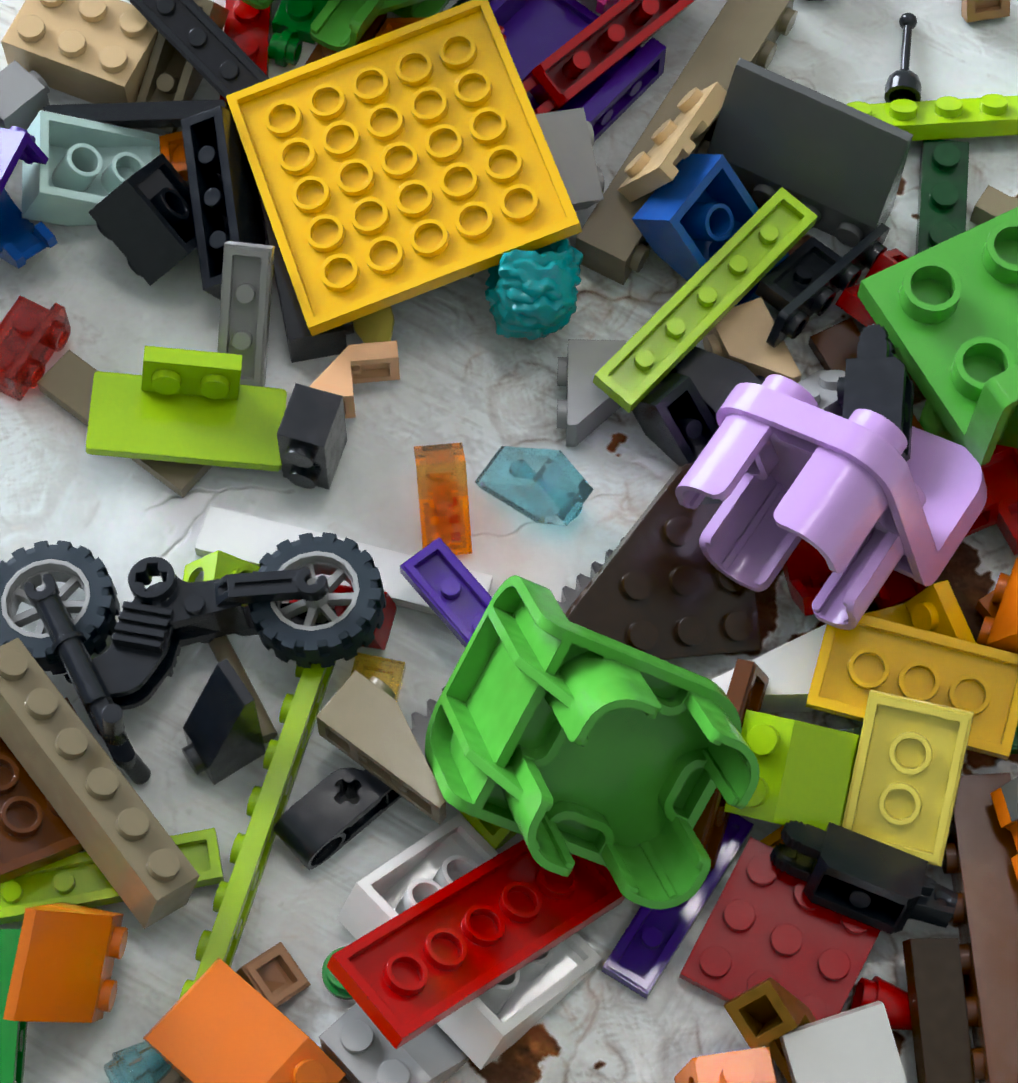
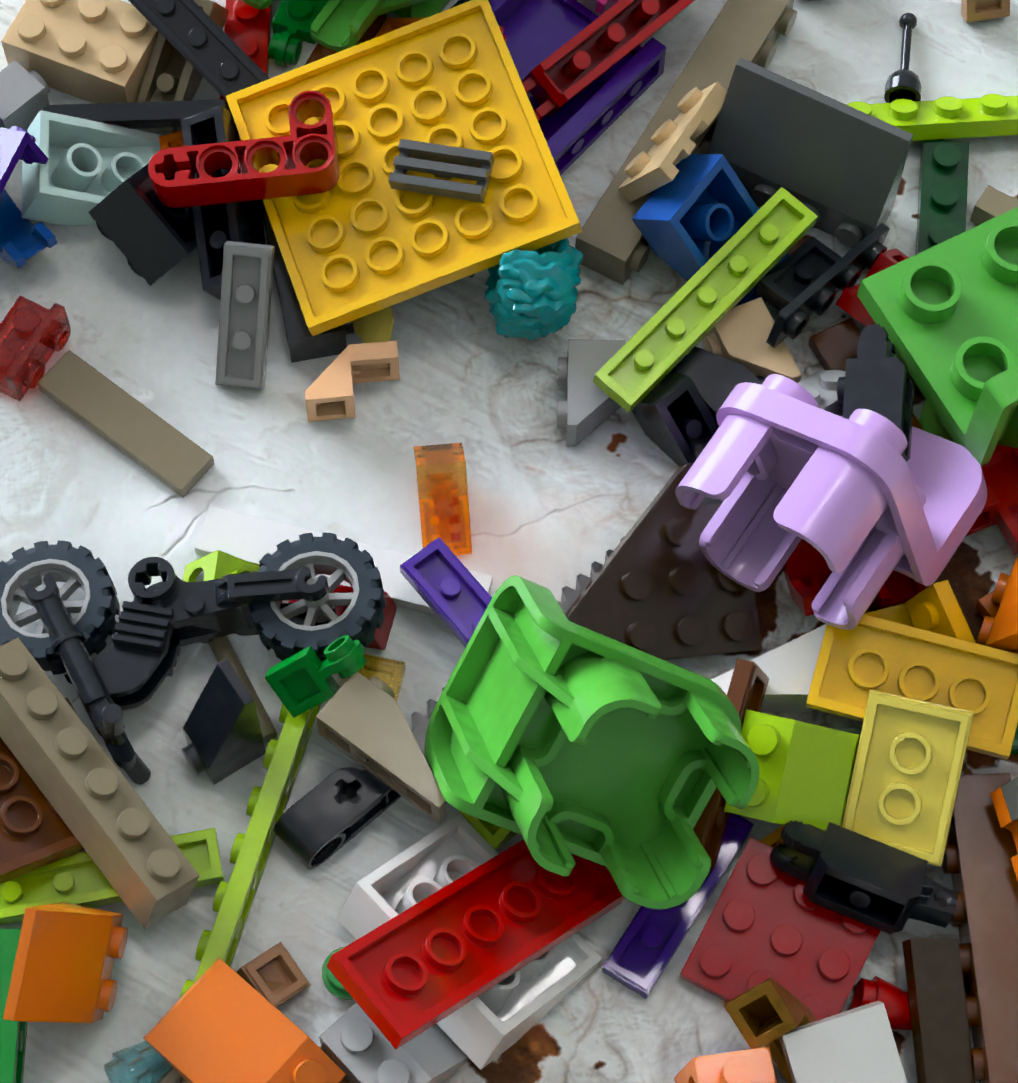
lime bracket [86,346,287,472] -> none
black brick [277,383,347,490] -> none
clear light blue slope [475,446,594,526] -> none
light grey brick [535,107,604,211] -> none
none -> red beam [148,90,340,208]
none -> green plate [265,635,367,718]
none -> dark grey tile [388,139,495,203]

